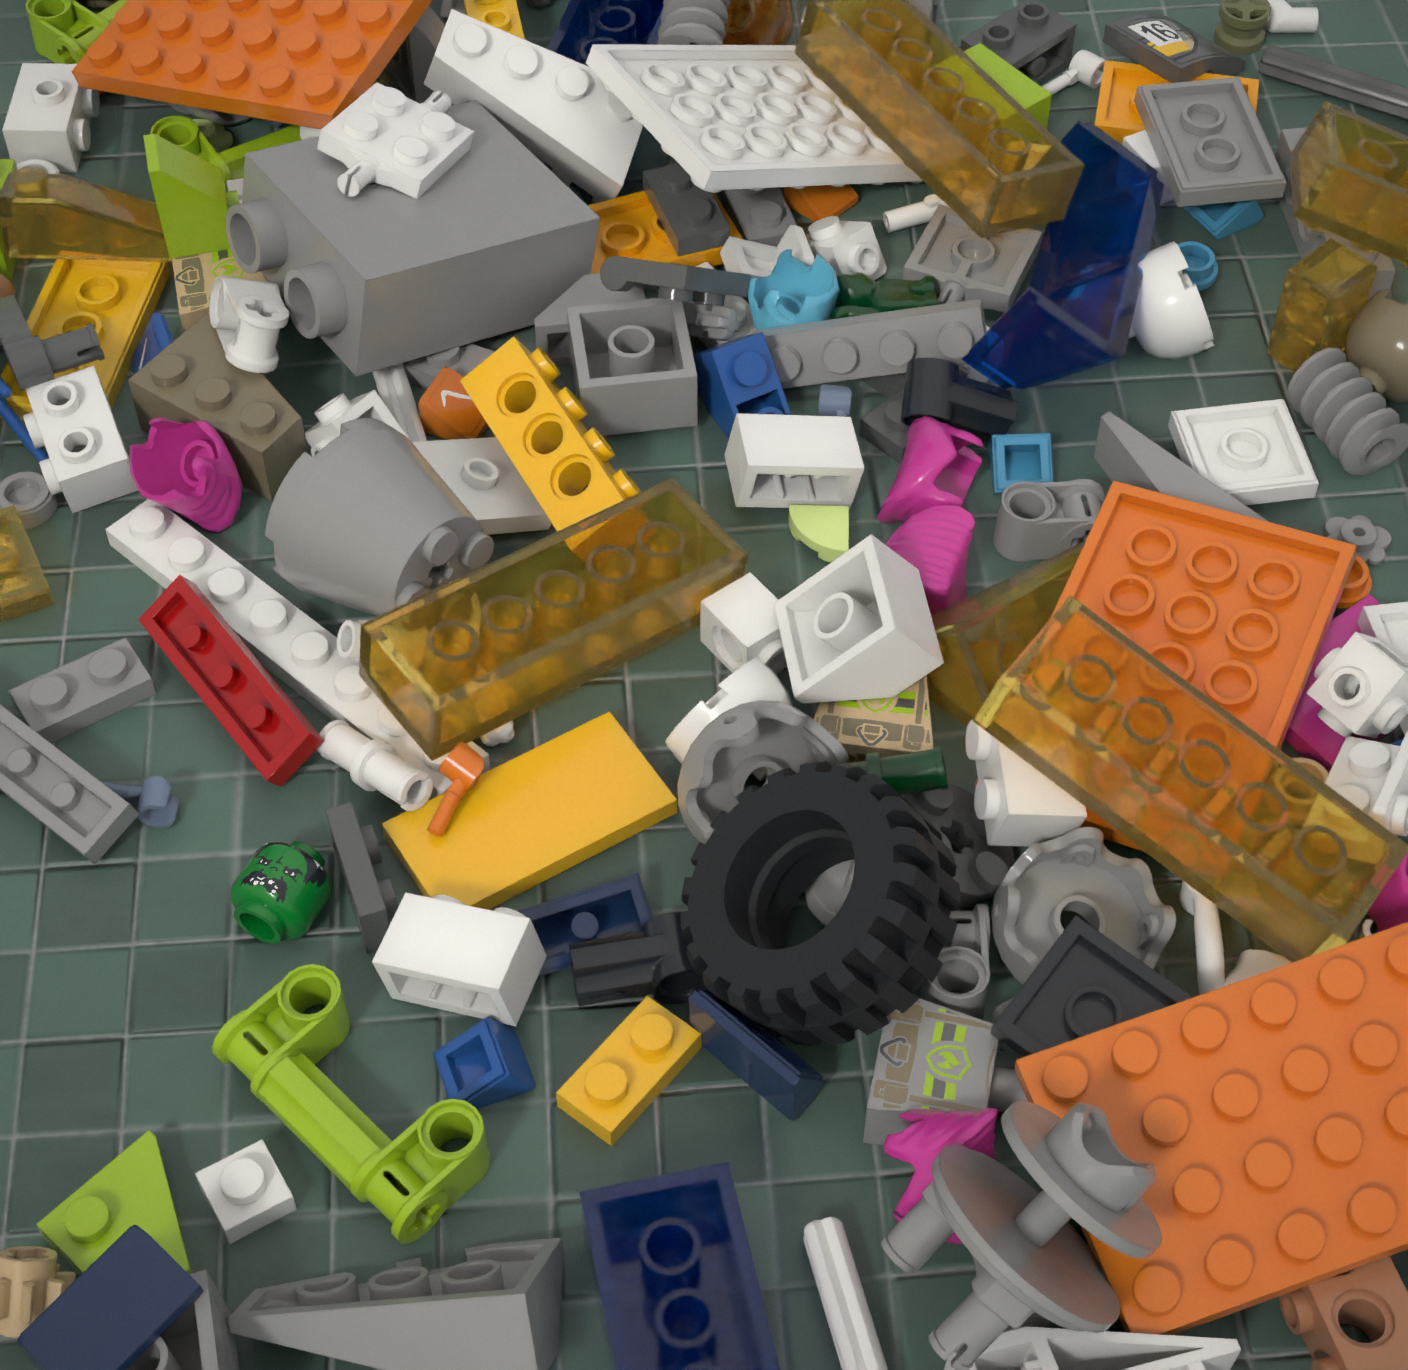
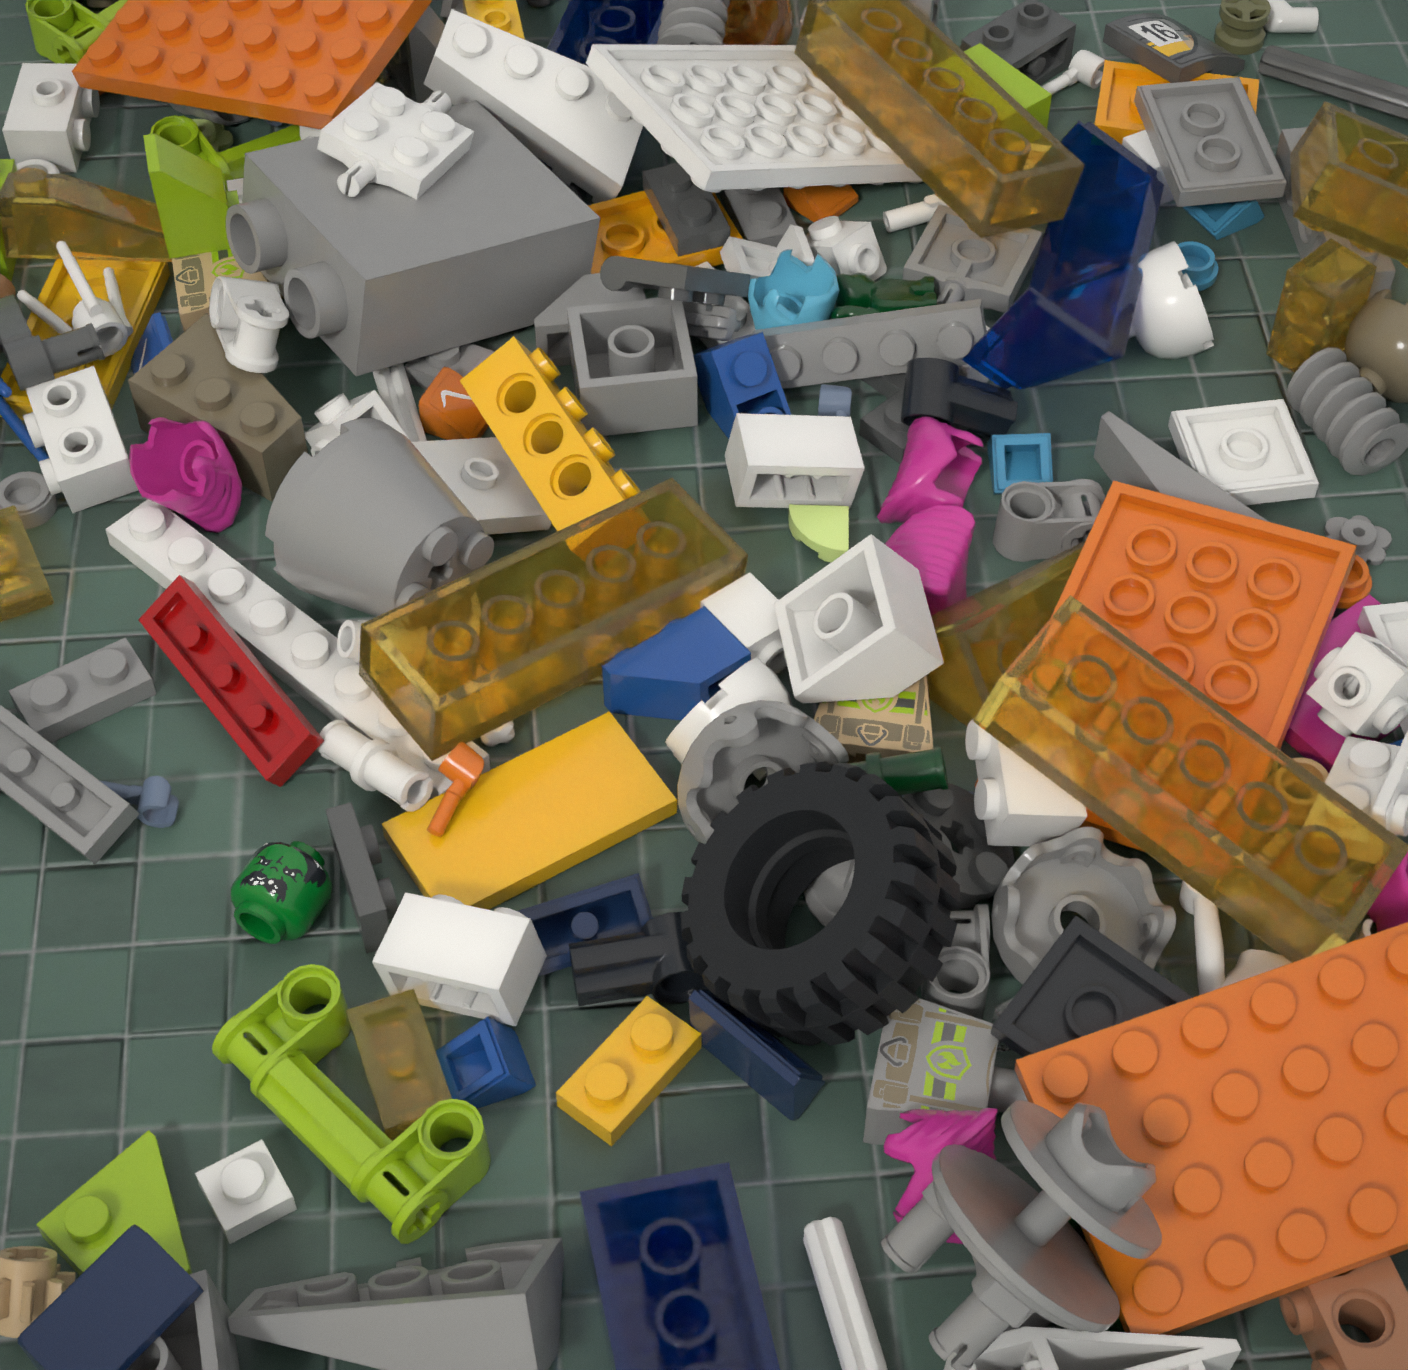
none -> white plant [17,241,133,357]
none -> clear yellow plate [346,989,452,1141]
none -> blue slope [602,606,751,721]

